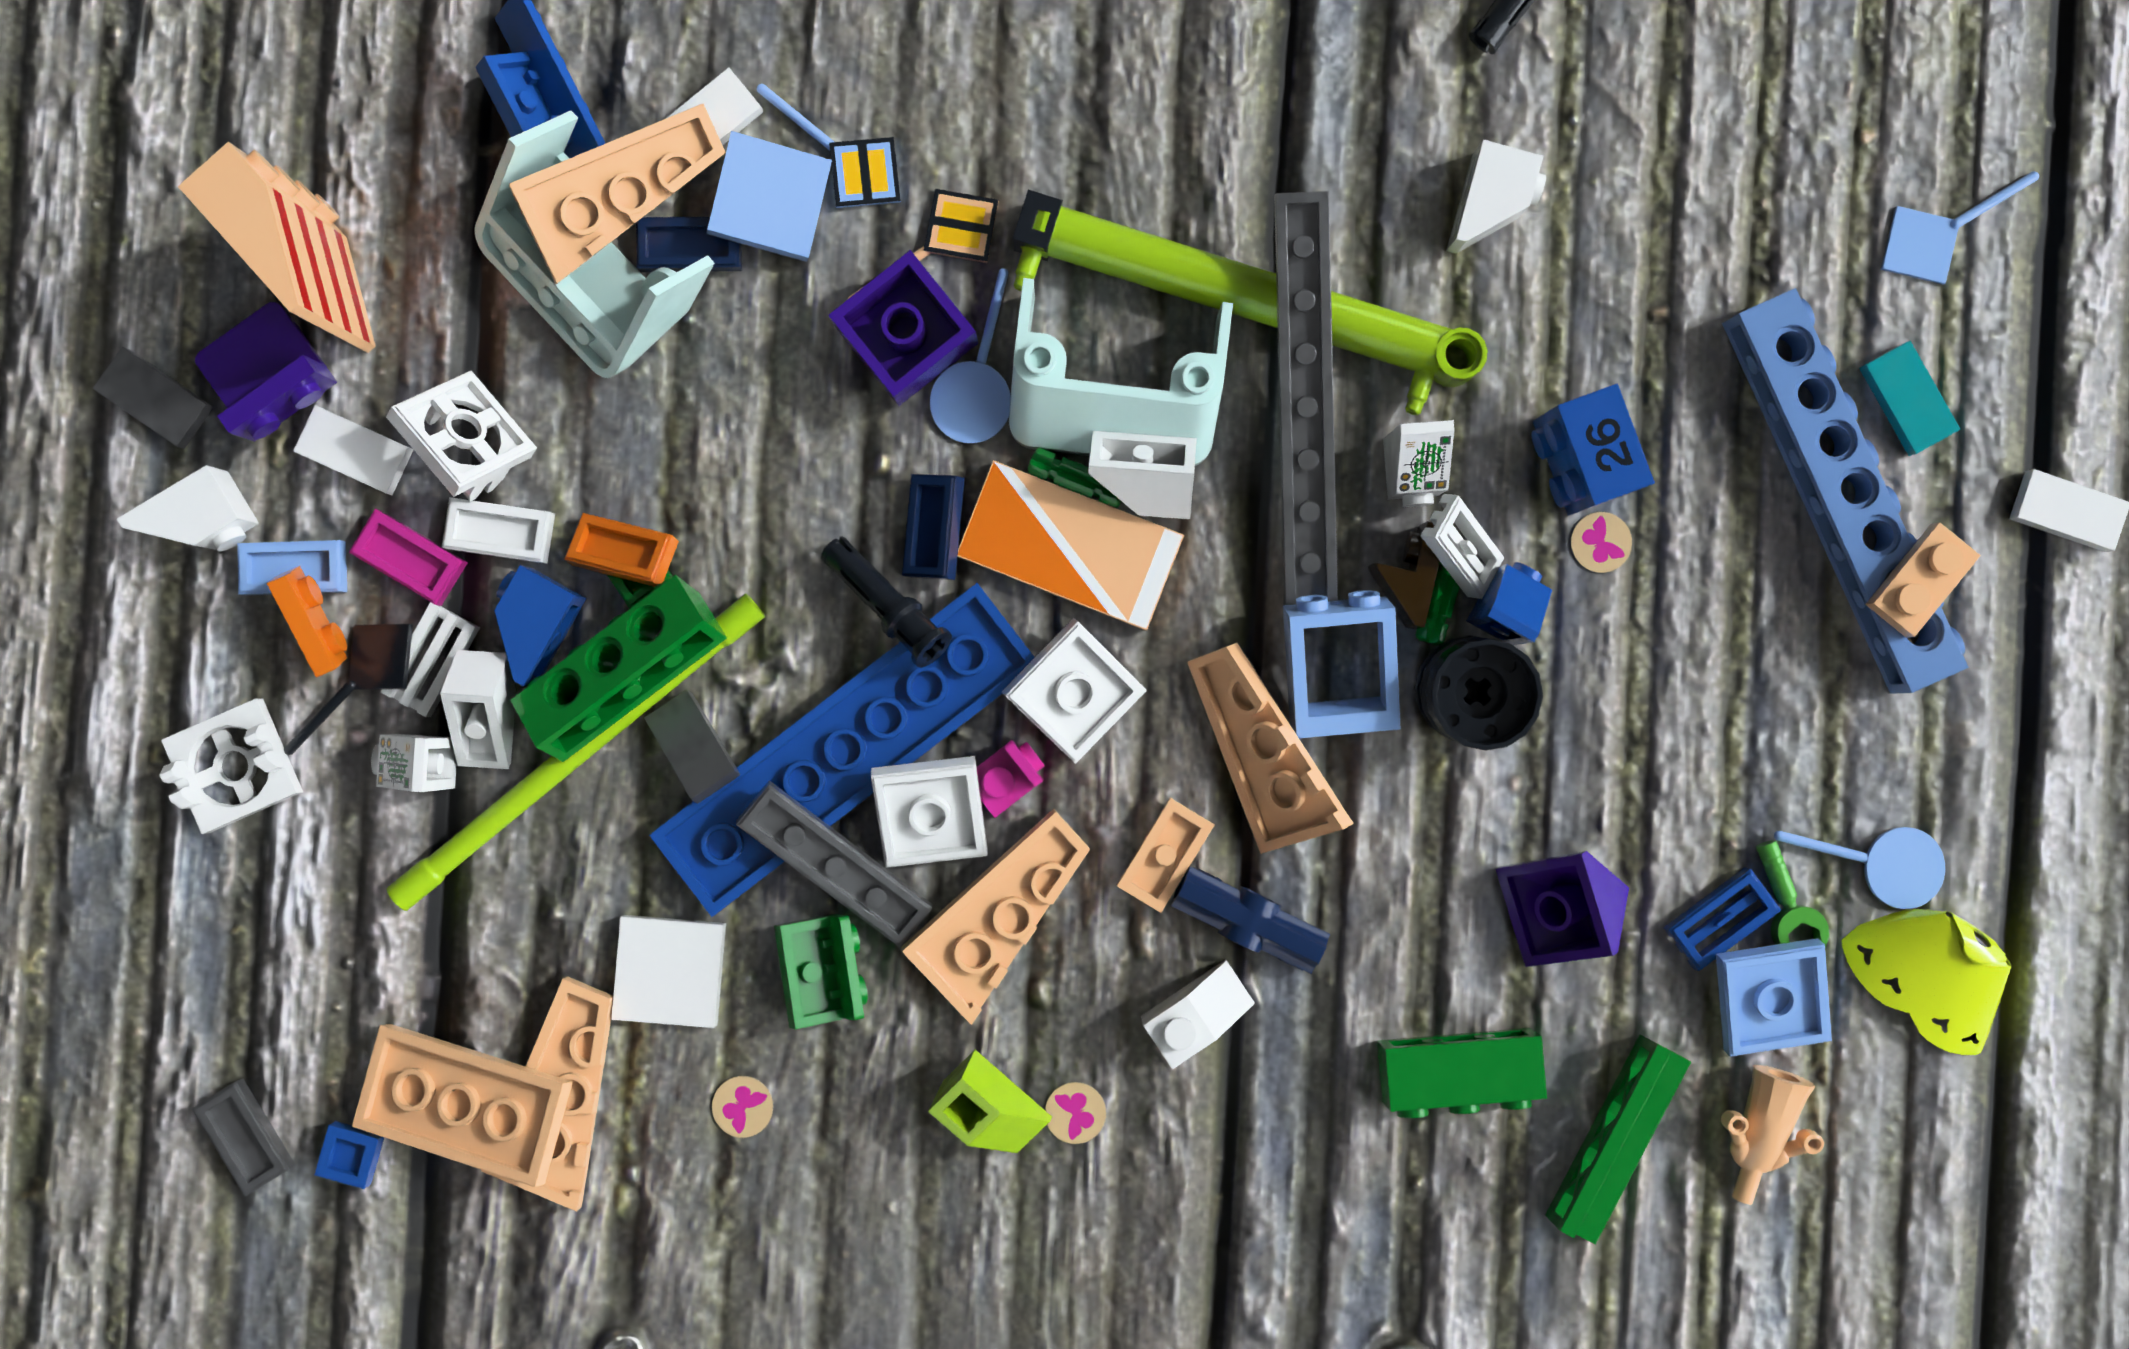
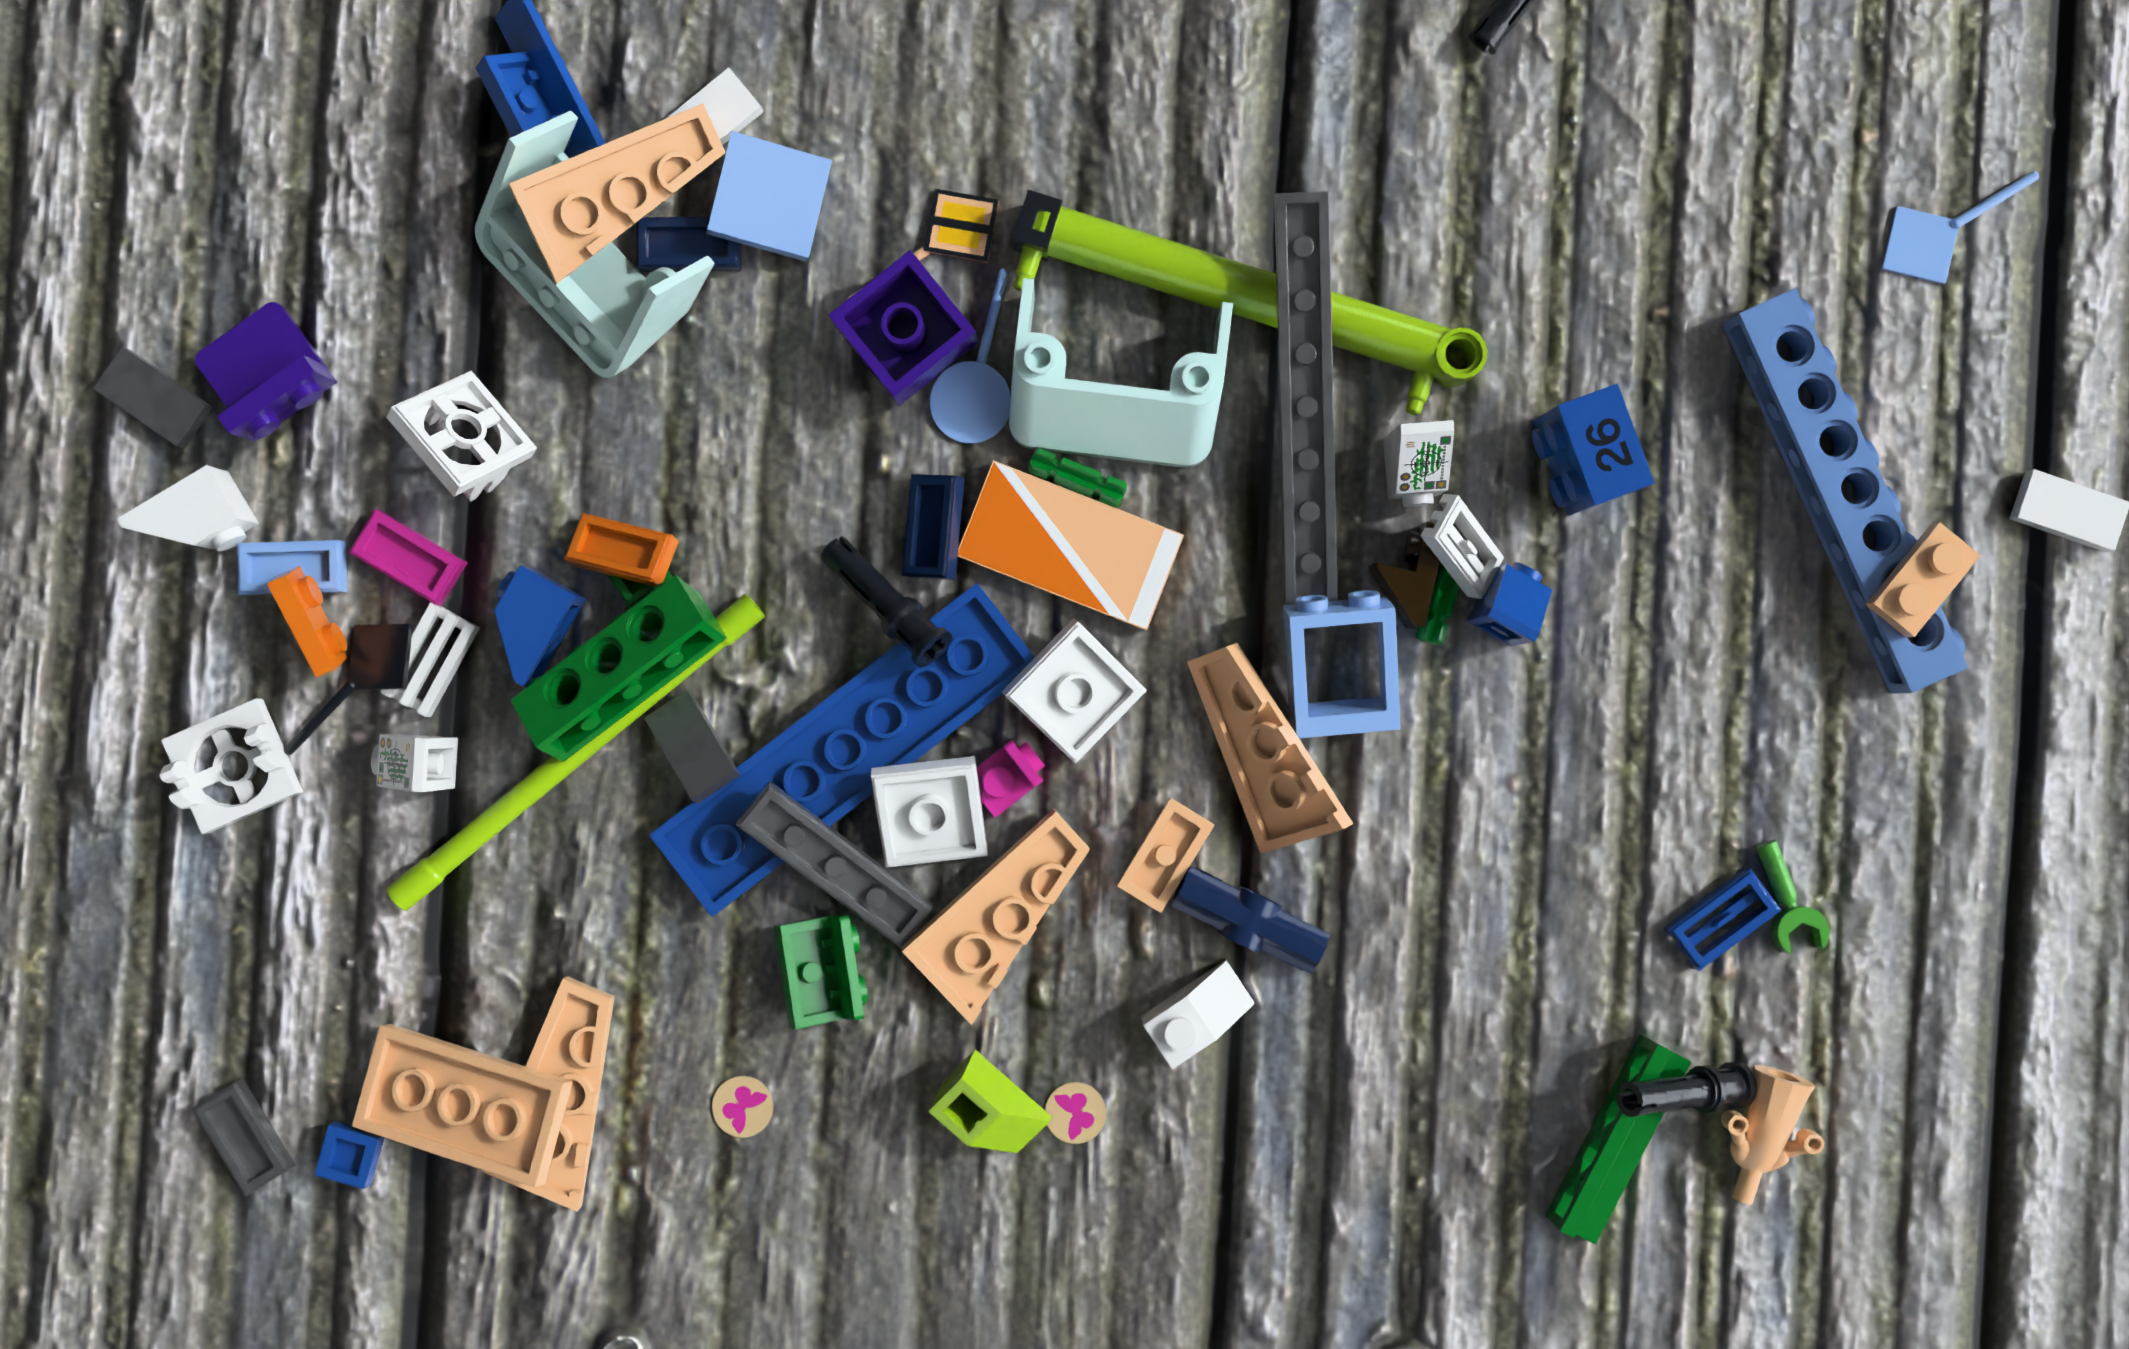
light nougat slope [178,142,376,353] -> none
white tile [294,405,413,495] -> none
white slope [440,650,516,769] -> none
white tile [442,497,555,564] -> none
white tile [611,915,726,1028] -> none
piece [756,84,901,208] -> none
white slope [1088,431,1197,519] -> none
green brick [1377,1028,1547,1118] -> none
black wheel [1414,635,1543,751] -> none
white slope [1446,139,1546,254] -> none
dark purple slope [1495,851,1629,967] -> none
tan sticker [1571,512,1632,573] -> none
light blue tile [1716,938,1832,1057] -> none
light blue piece [1774,827,1945,909] -> none
neon yellow piece [1841,909,2011,1055] -> none
teal tile [1859,340,1961,456] -> none
none -> black pin [1616,1061,1757,1117]

